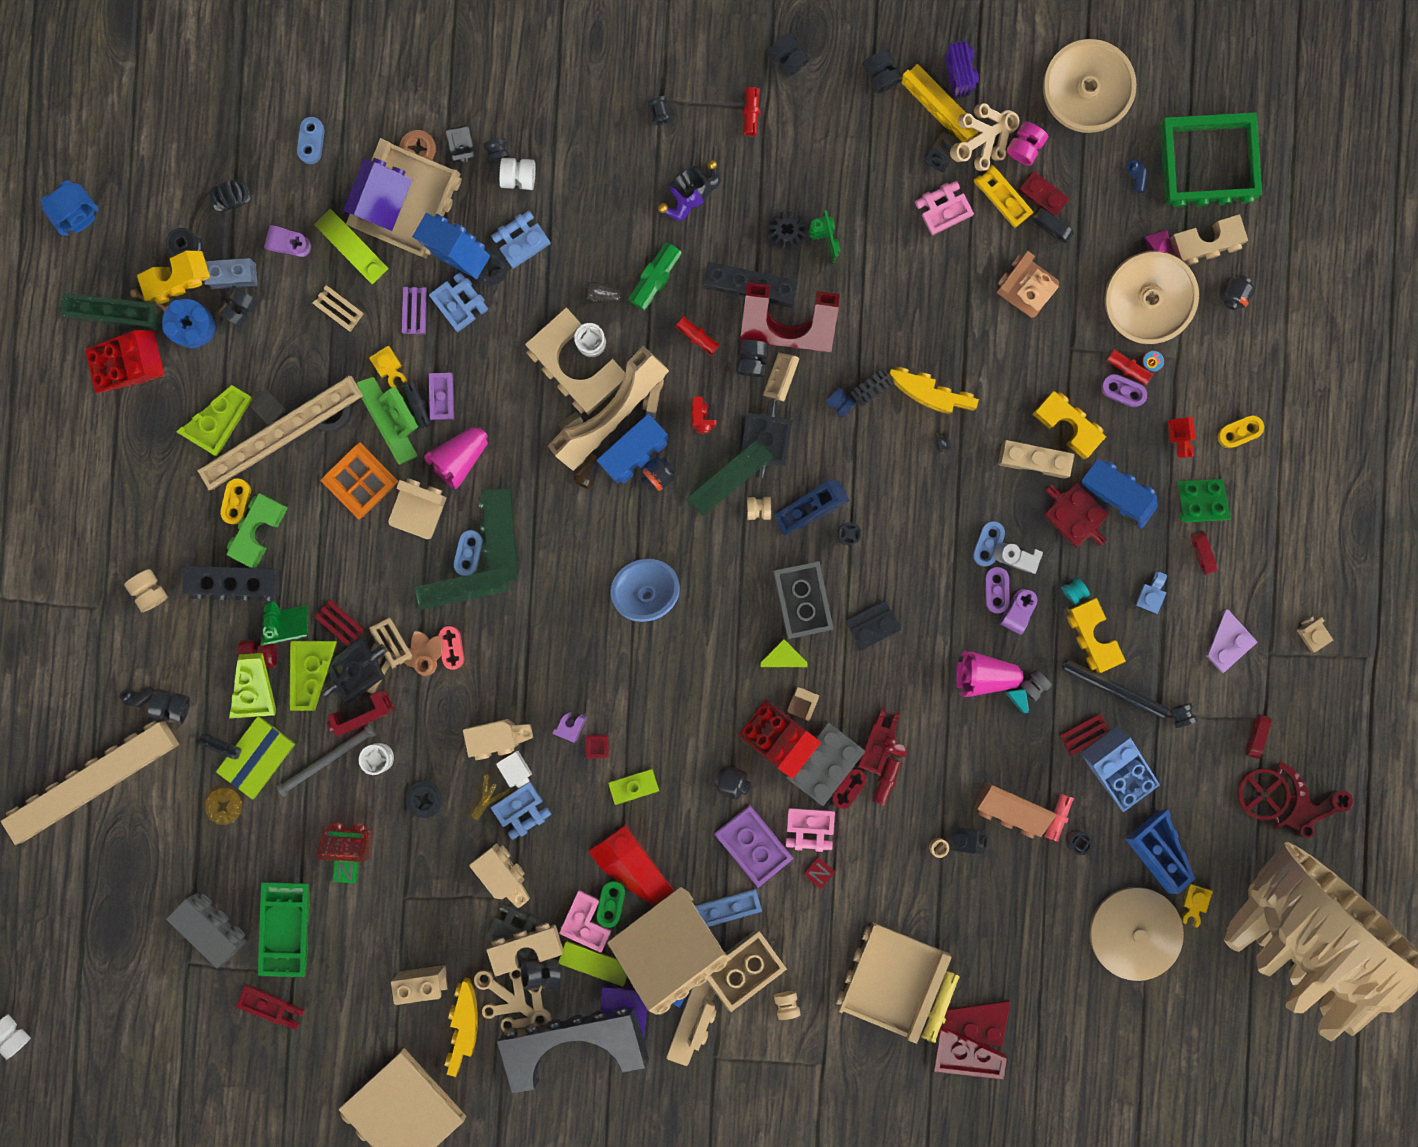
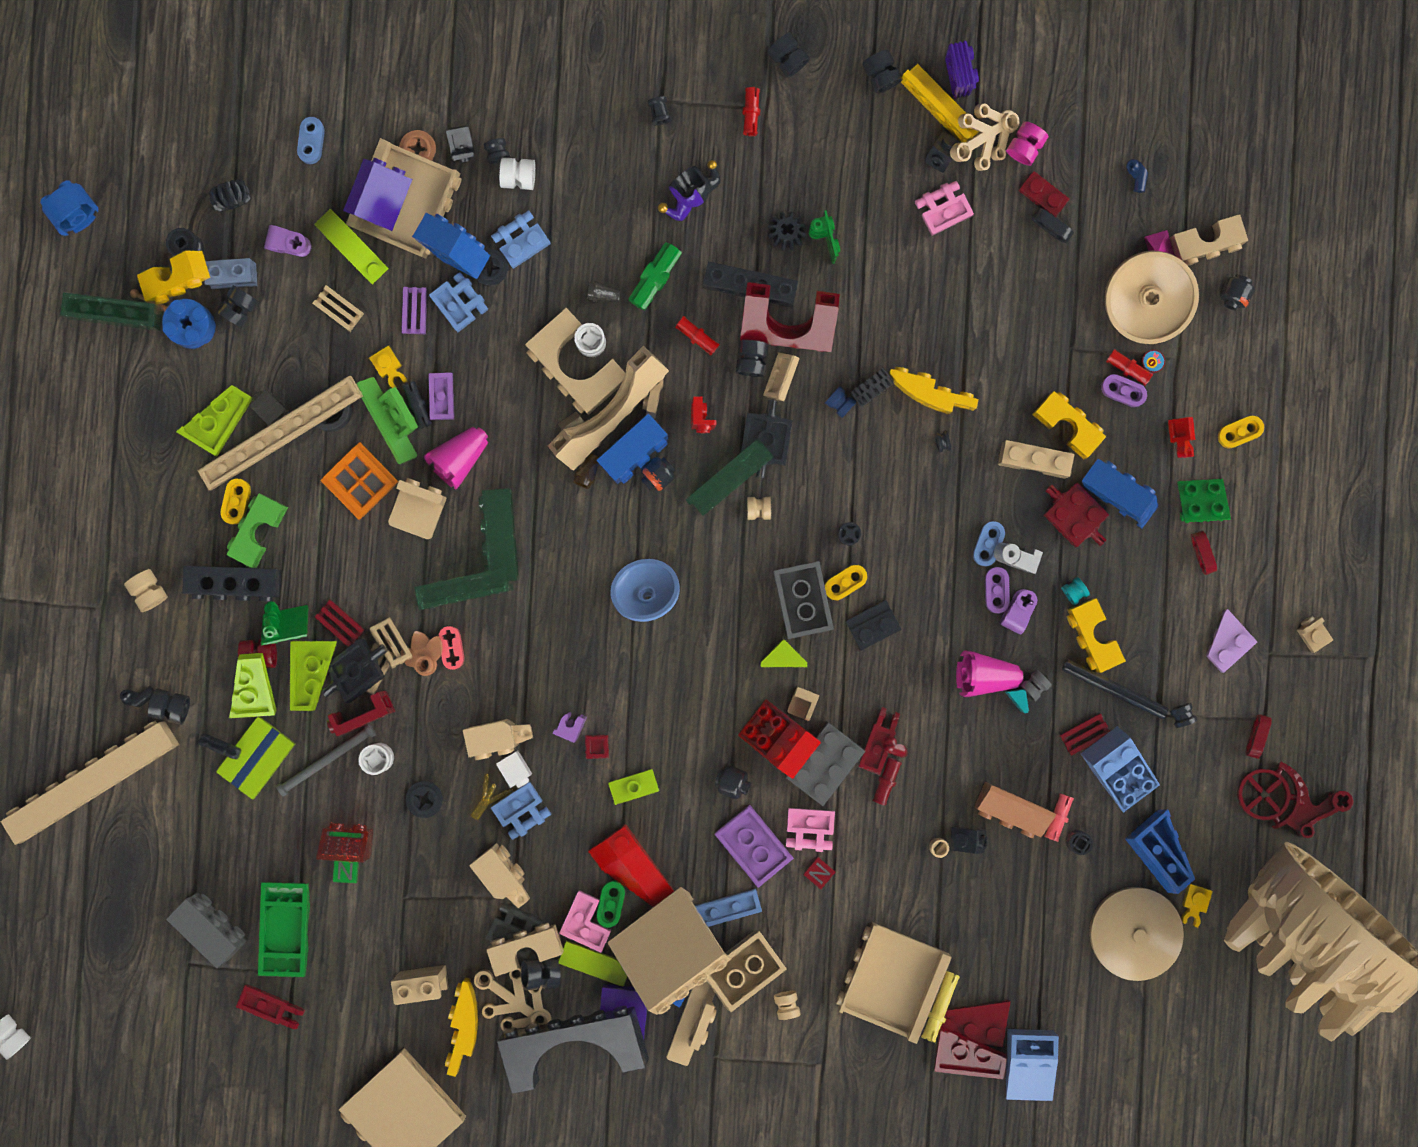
red slope [85,330,164,394] -> none
clear yellow gear [204,788,242,825] -> none
medium blue plate [454,530,483,576] -> none
dark blue slope [774,481,850,535] -> none
dark red beam [832,768,866,809] -> none
yellow plate [974,165,1033,228] -> none
nougat bracket [997,251,1059,318] -> none
light nougat brick [1017,269,1059,311] -> none
tan dish [1043,39,1136,133] -> none
medium blue plate [1135,572,1167,614] -> none
green window [1160,112,1262,208] -> none
none -> yellow plate [825,565,867,600]
none -> medium blue slope [1006,1029,1059,1101]

